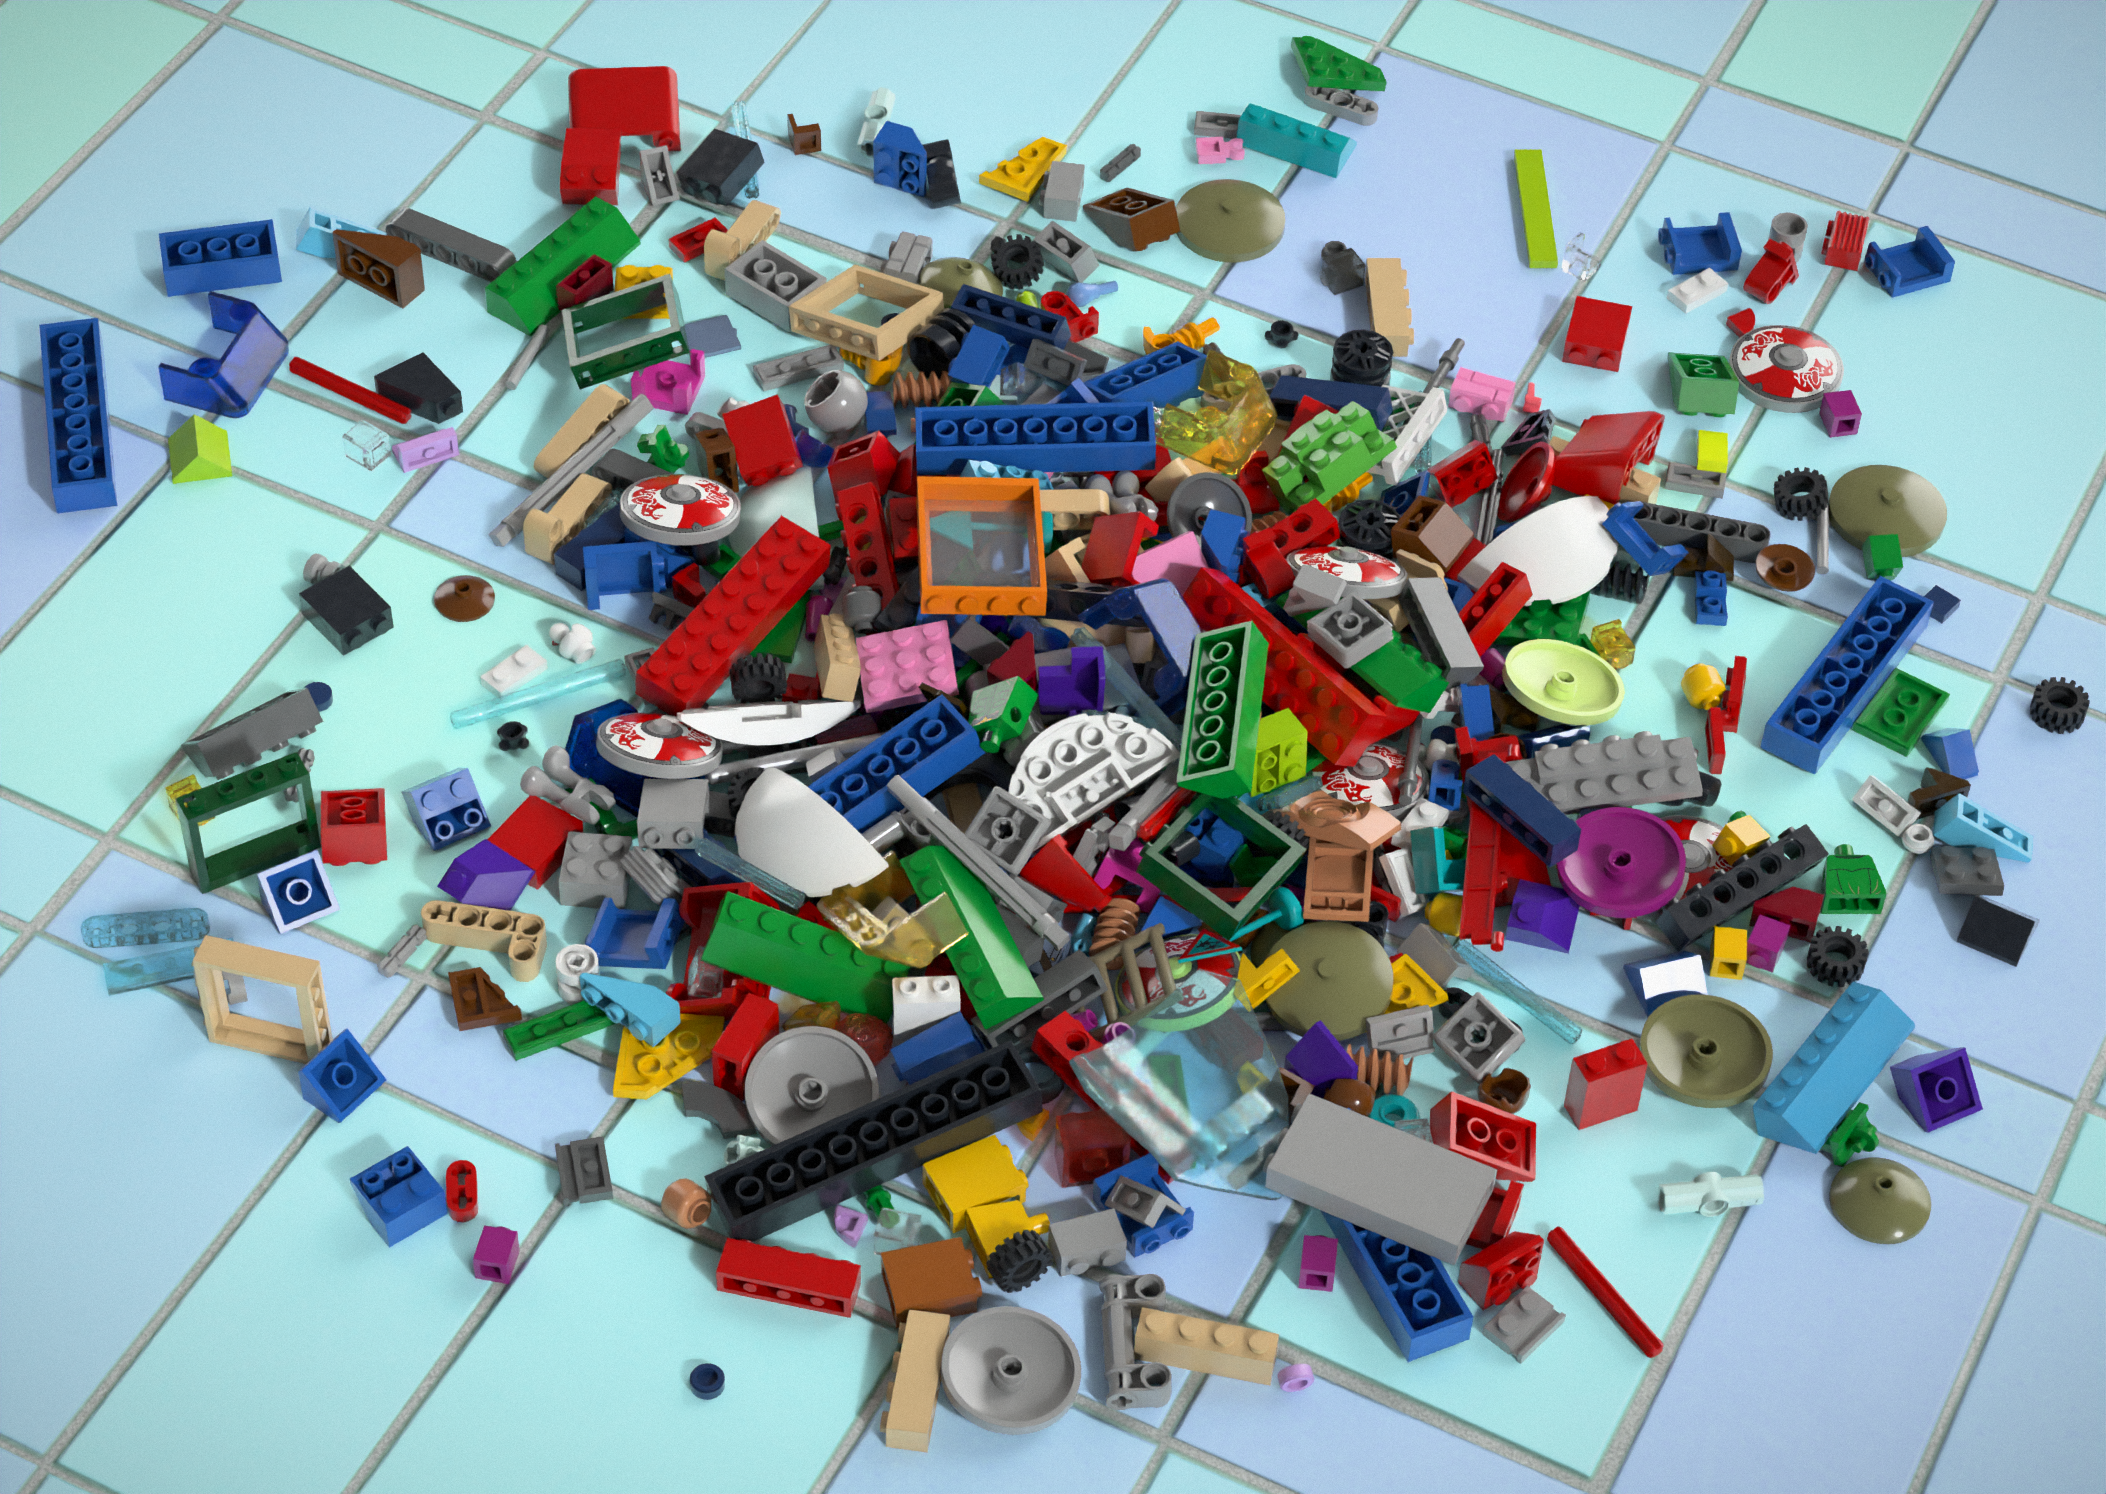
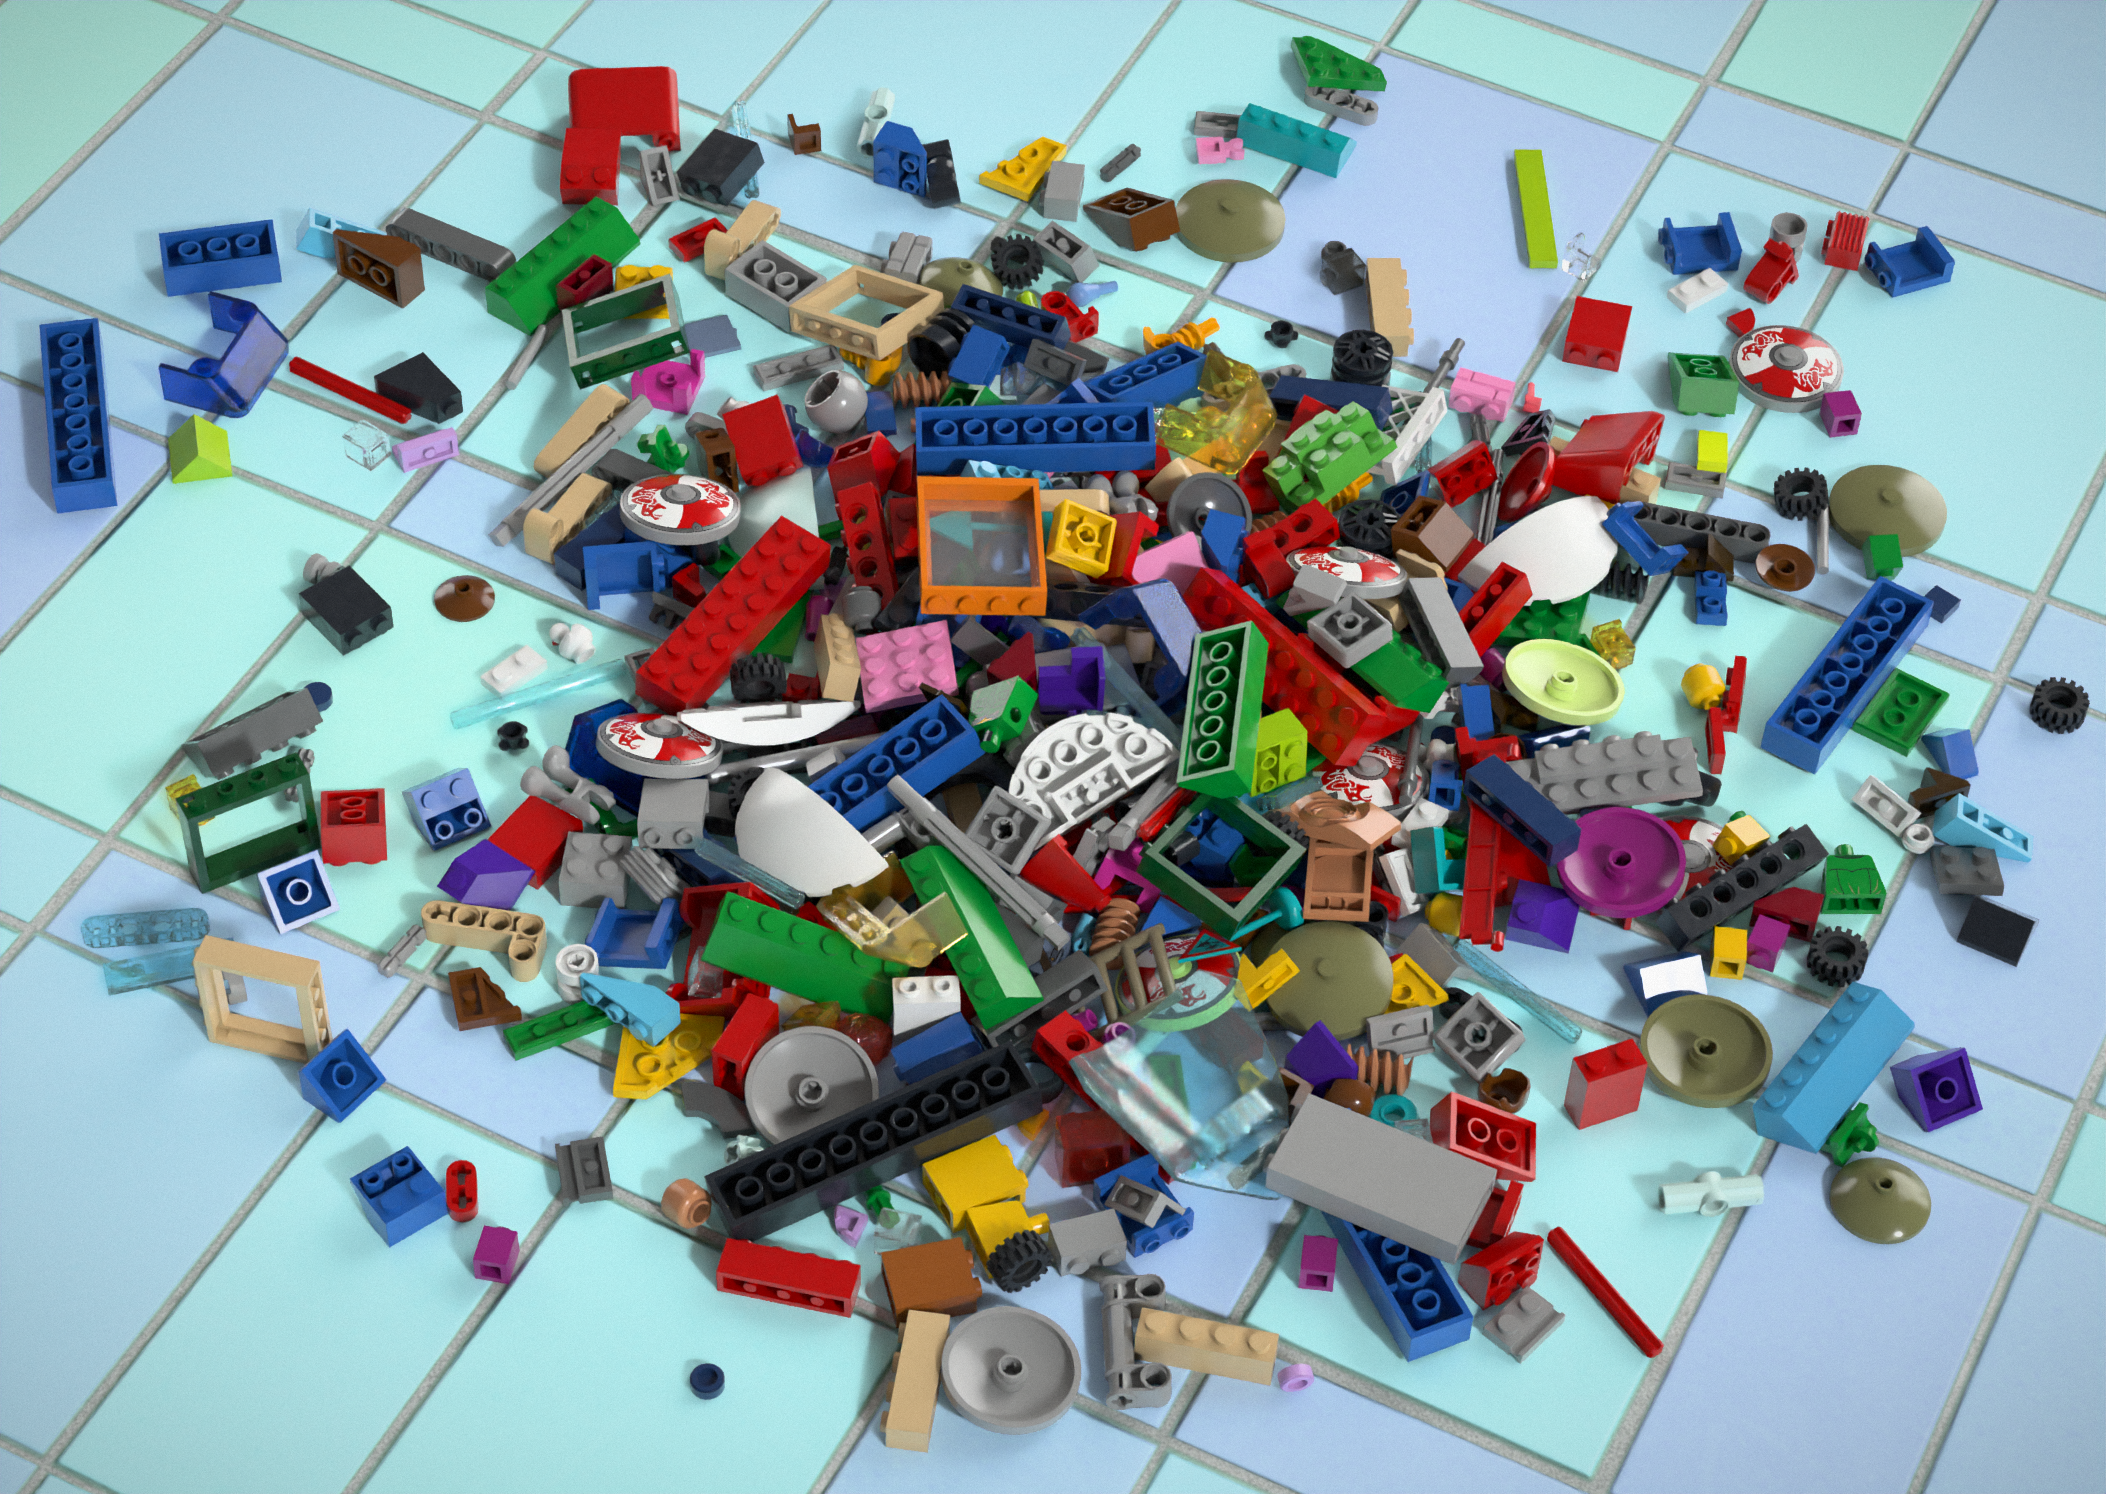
none -> yellow brick [1046,499,1117,578]

